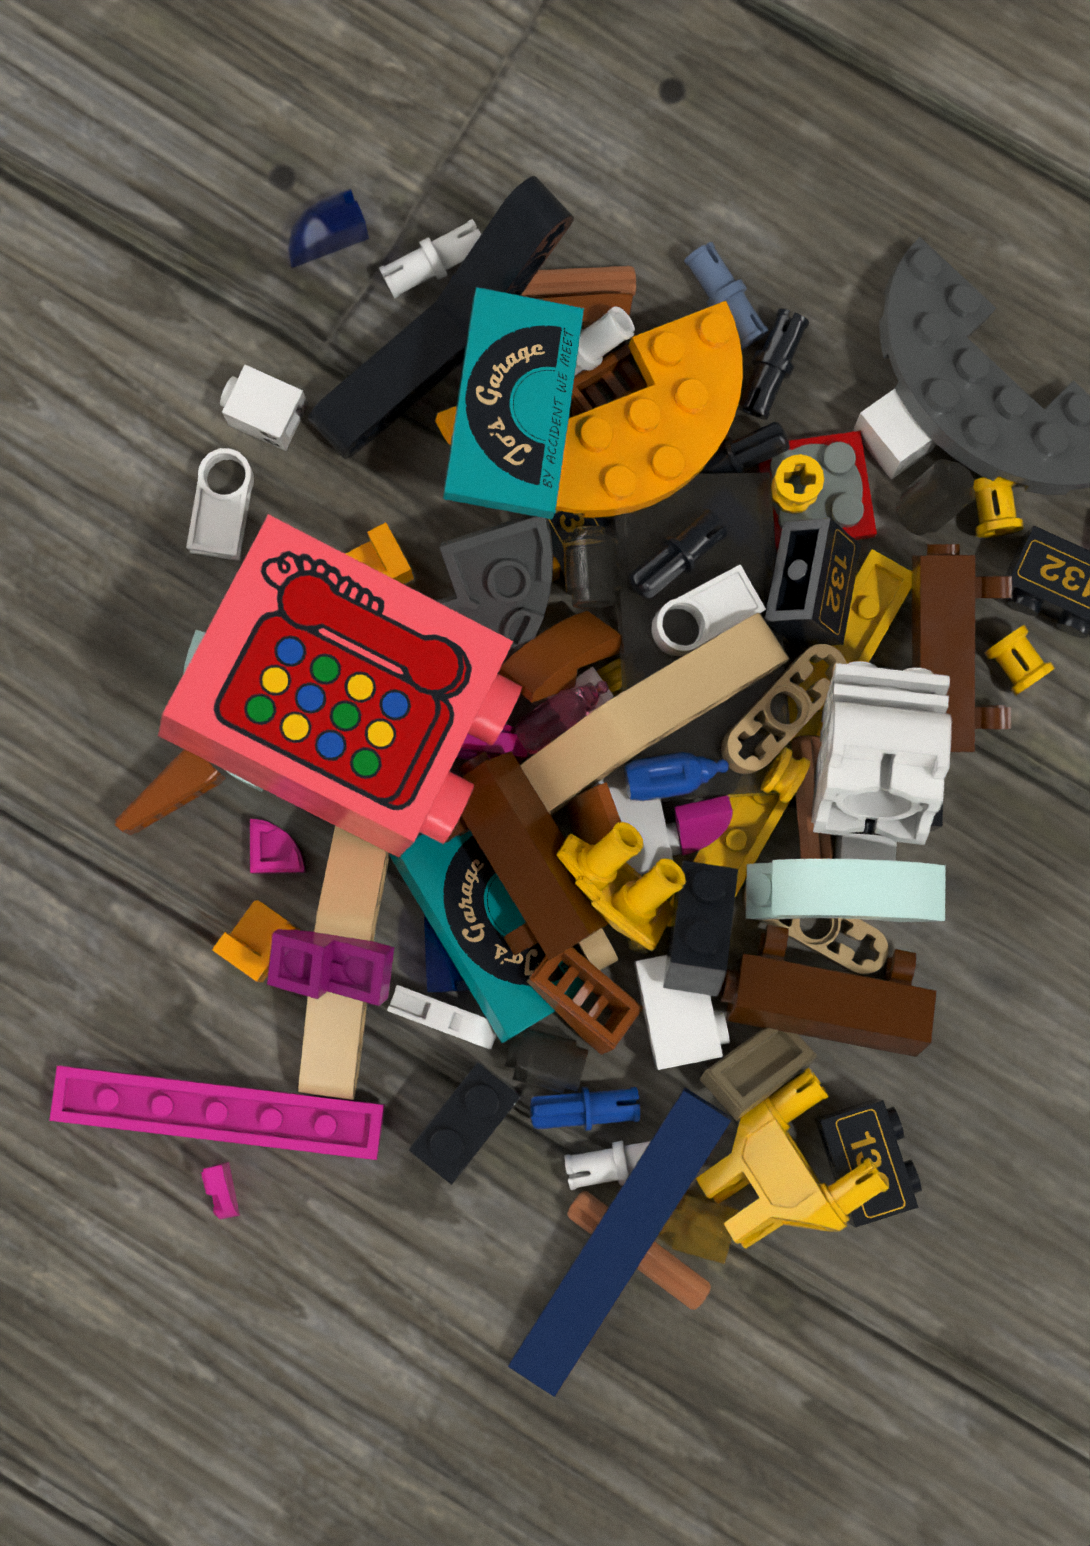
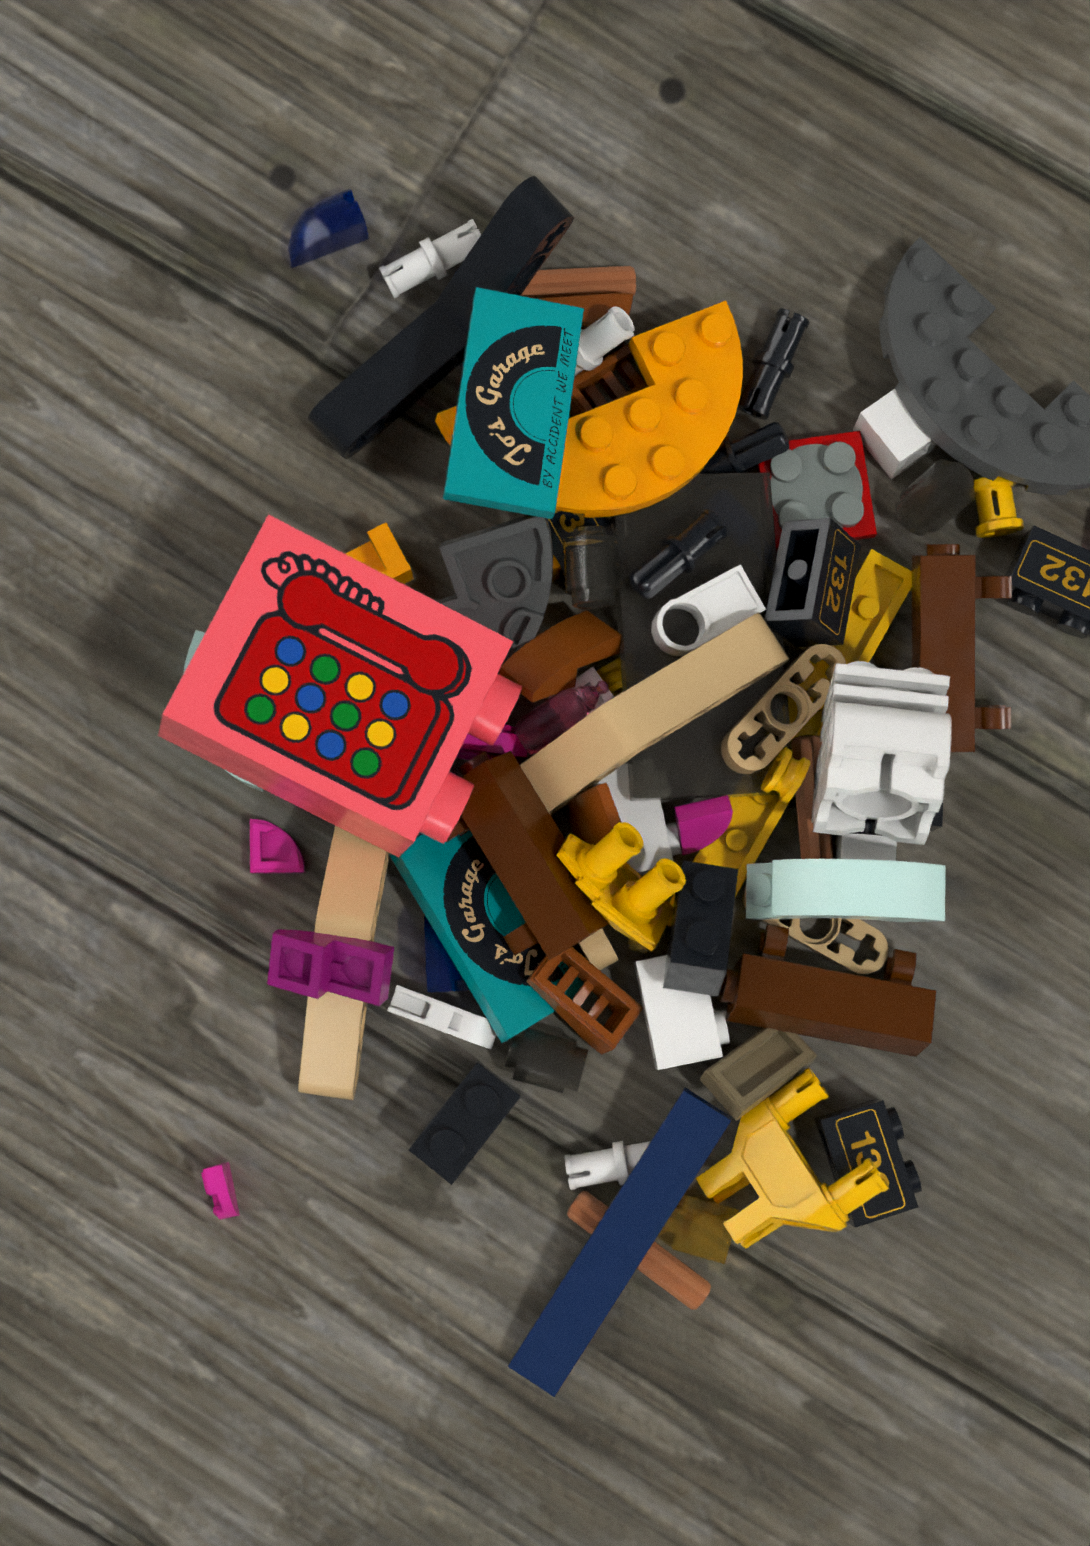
dark pink plate [49,1065,385,1160] -> none
dark orange slope [114,749,226,835] -> none
white piece [186,448,254,561] -> none
light orange panel [212,900,300,983] -> none
white brick [220,365,308,451] -> none
blue axle [530,1087,640,1131] -> none
blue piece [623,752,729,801] -> none
sand blue pin [684,242,769,350] -> none
yellow bush [770,454,824,514] -> none
yellow bush [984,625,1055,696] -> none

